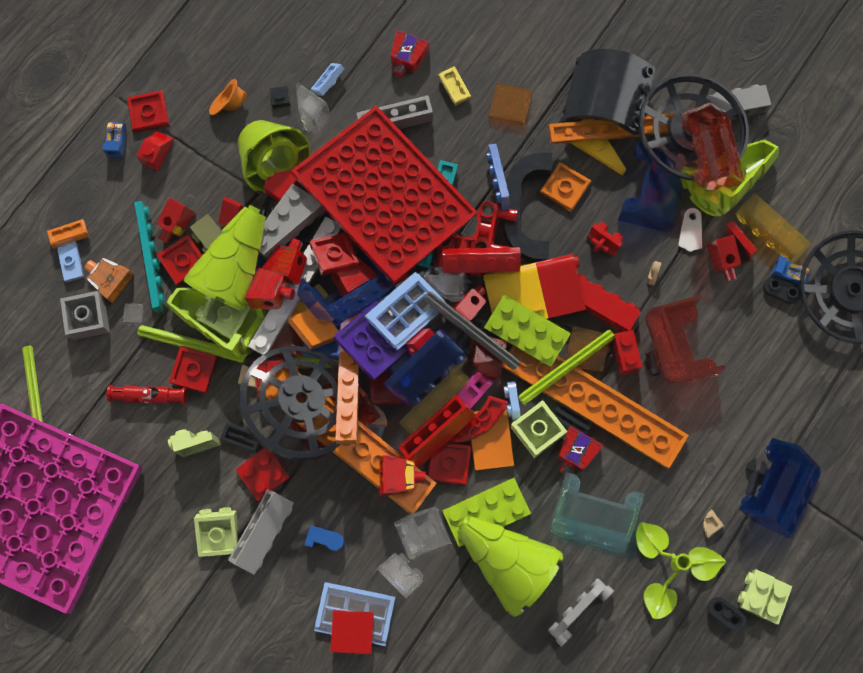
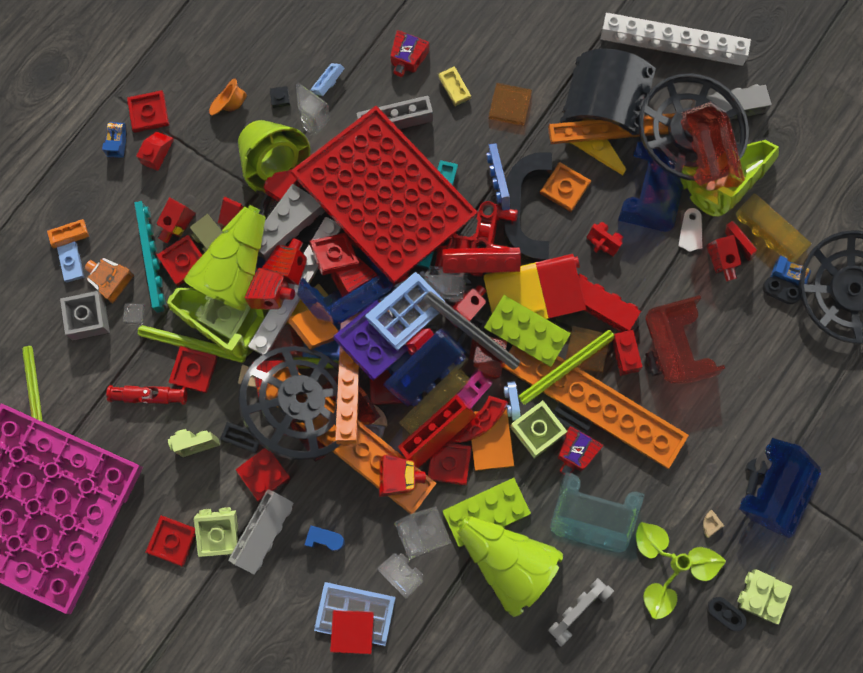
tan tile [647,261,661,286] -> none
none -> red tile [145,515,196,567]
none -> white brick [601,13,751,66]

